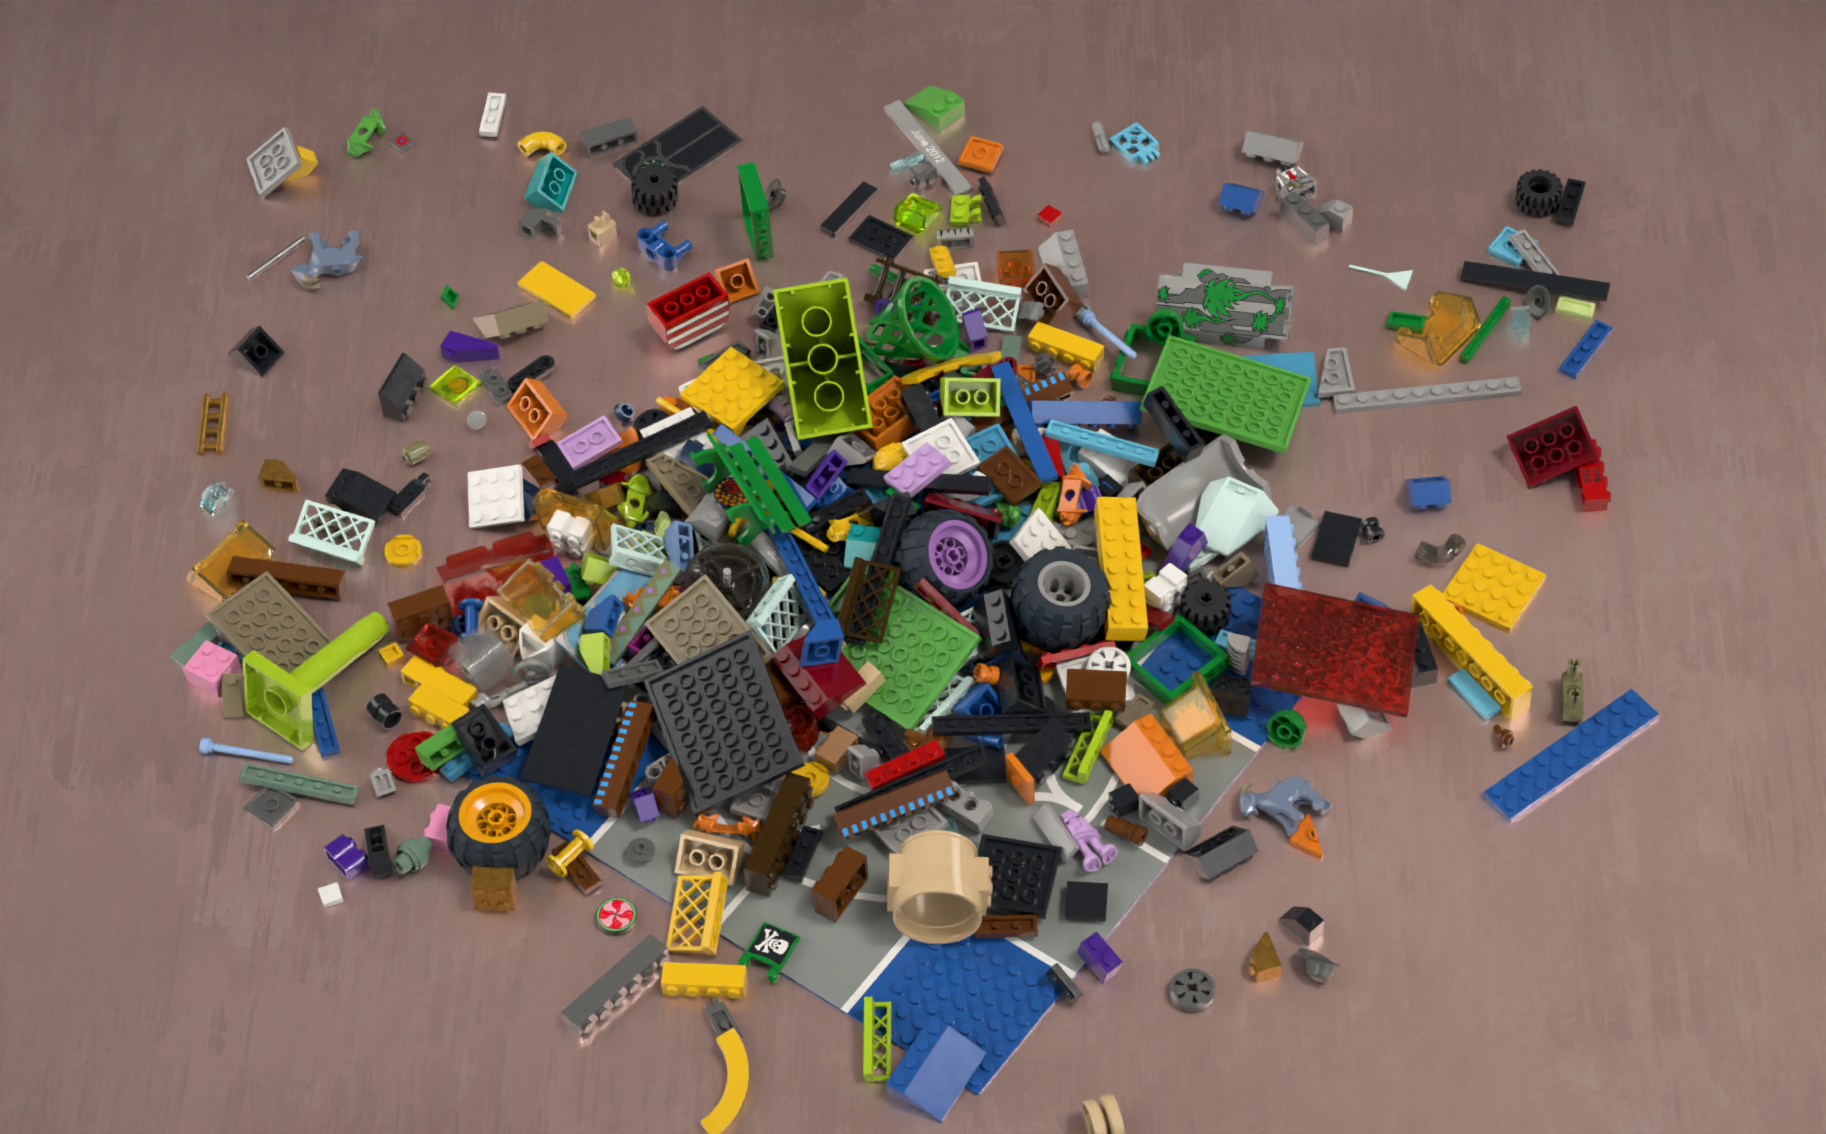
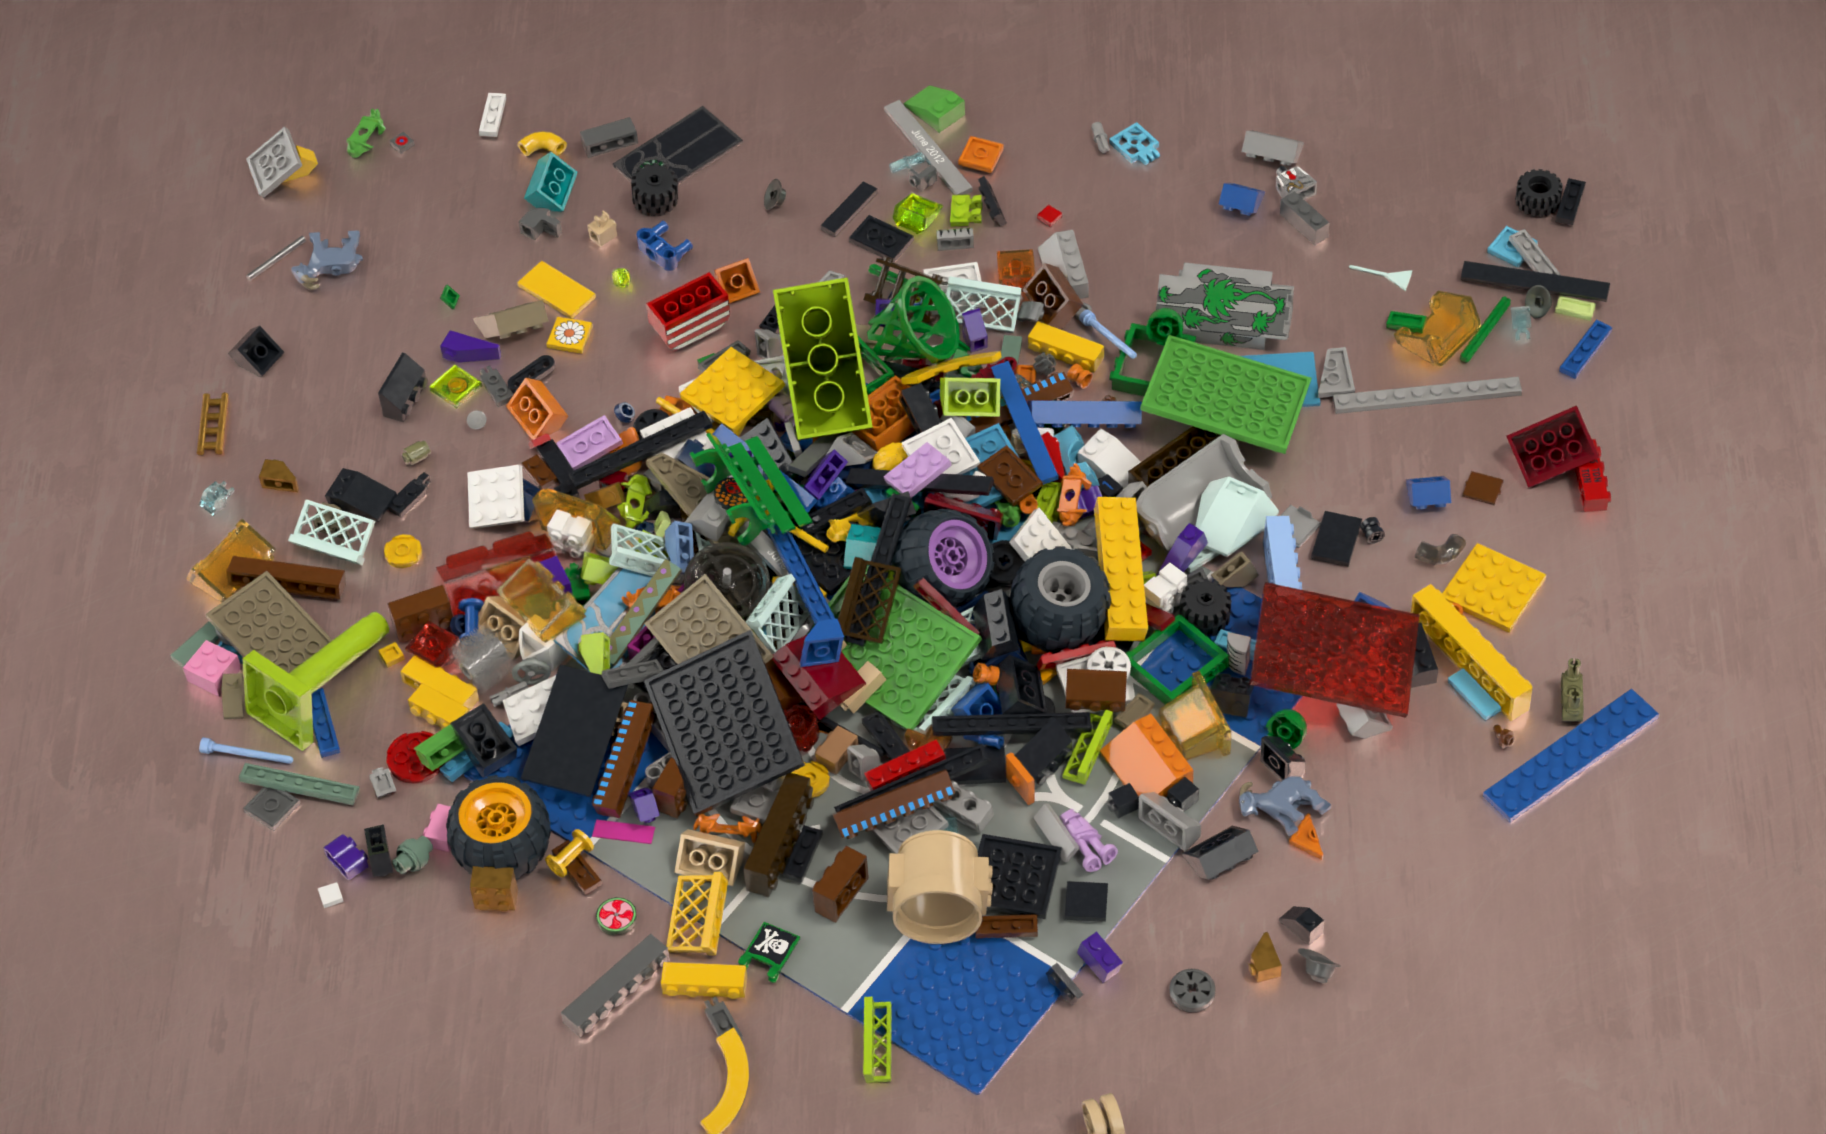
black wheel [366,693,403,730] -> none
light grey wheel [469,692,494,710] -> none
blue slope [584,594,623,638] -> none
dark grey piece [627,838,655,863] -> none
green window [737,162,774,261] -> none
light grey hips [751,286,775,321] -> none
slope [886,1016,987,1123] -> none
yellow plate [929,245,956,278] -> none
medium azure tile [1045,419,1160,467] -> none
reddish brown axle [1104,815,1148,847] -> none
black brick [1143,386,1205,463] -> none
light grey slope [1316,199,1353,232] -> none
none -> tile [547,317,593,354]
none -> dark pink tile [592,820,655,844]
none -> orange piece [1018,493,1038,514]
none -> black slope [1260,736,1306,781]
none -> reddish brown piece [1462,471,1504,505]

